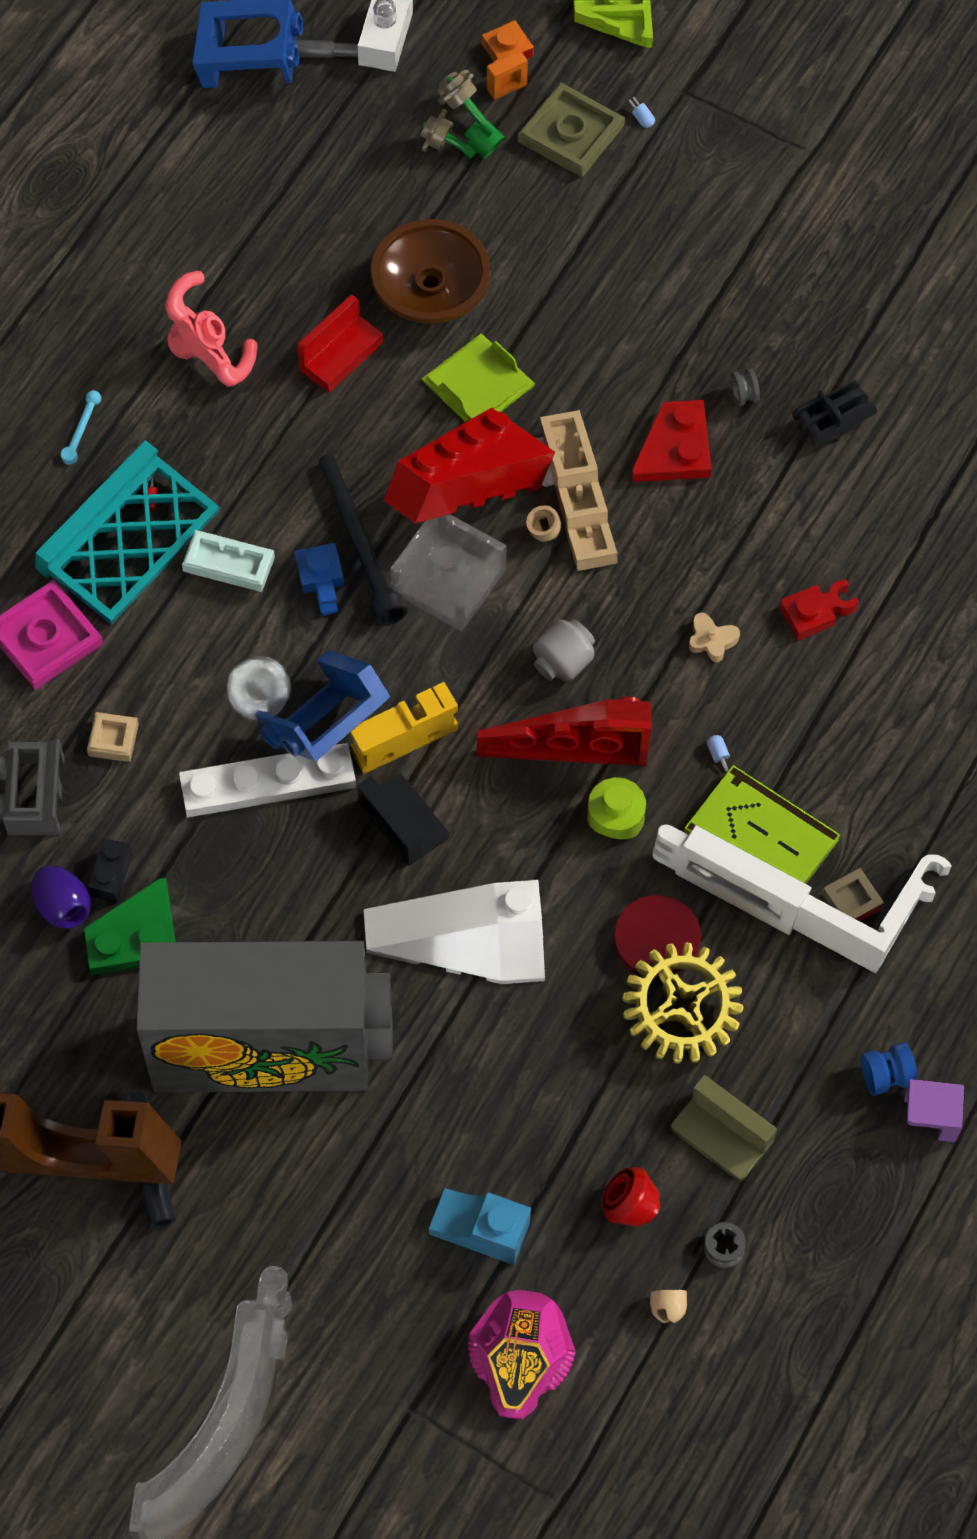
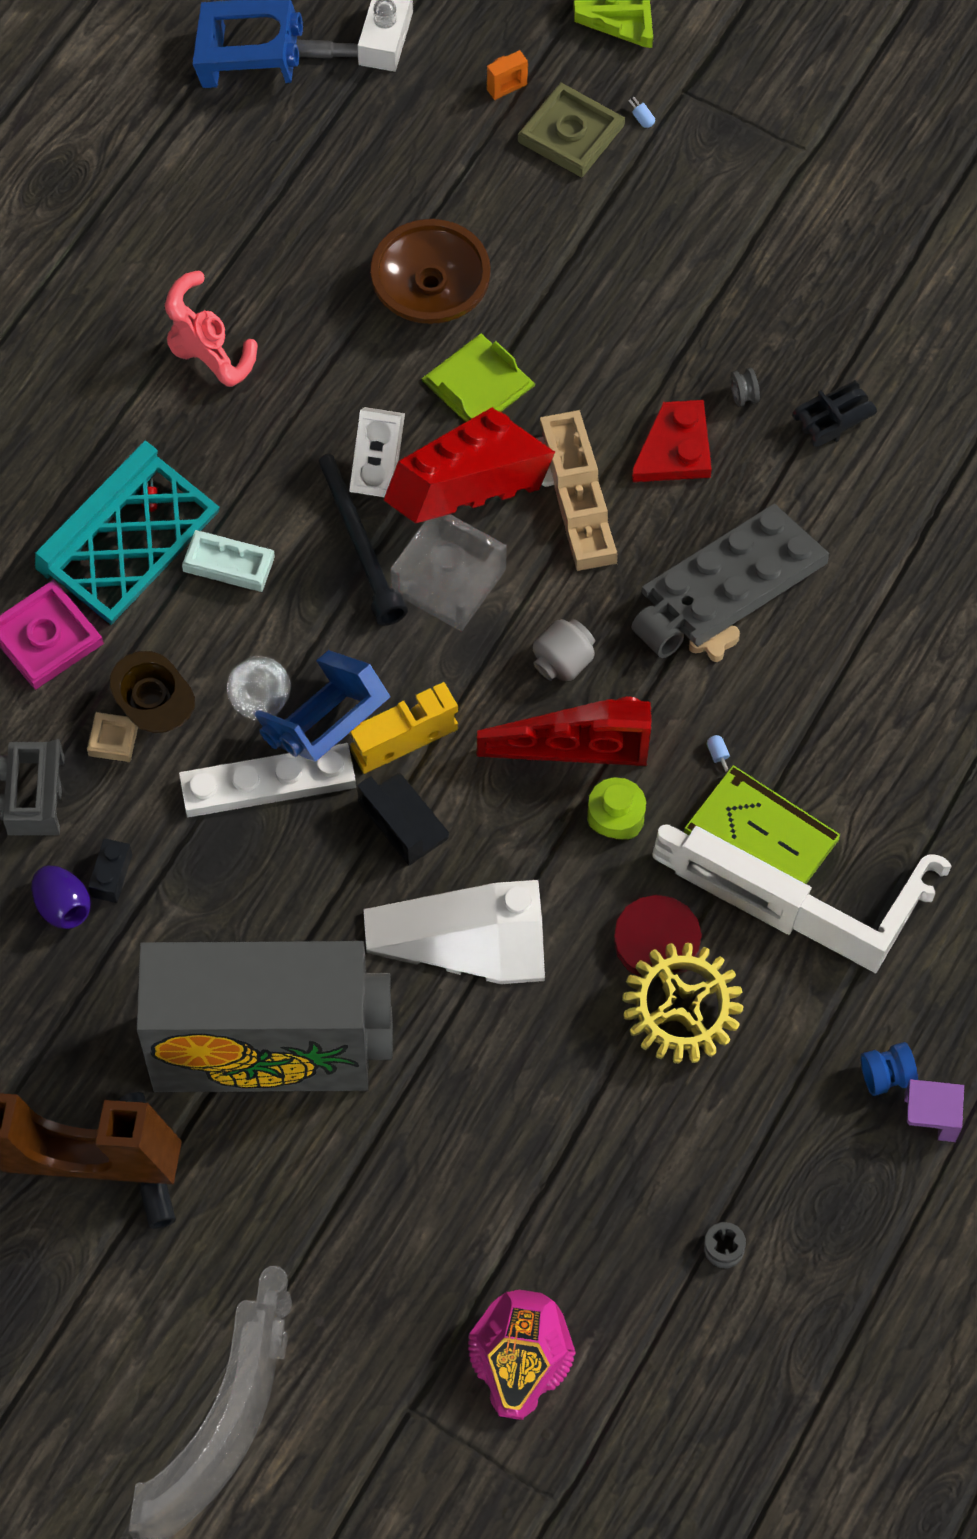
medium azure hinge [61,390,101,465] -> none
green wing [84,878,176,975] -> none
blue plate [294,543,344,616] -> none
red panel [298,295,383,393] -> none
plant [420,70,505,160] -> none
dark azure arch [429,1188,531,1265] -> none
orange plate [482,20,534,61] -> none
tan hinge [526,506,561,542] -> none
red cone [601,1167,660,1227] -> none
tan hinge [650,1290,687,1323] -> none
olive panel [671,1075,777,1181] -> none
red plate [779,580,859,641] -> none
dark tan plate [822,868,884,922] -> none
none -> dark brown piece [110,651,195,733]
none -> white piece [349,407,405,497]
none -> dark grey hinge [631,503,829,658]

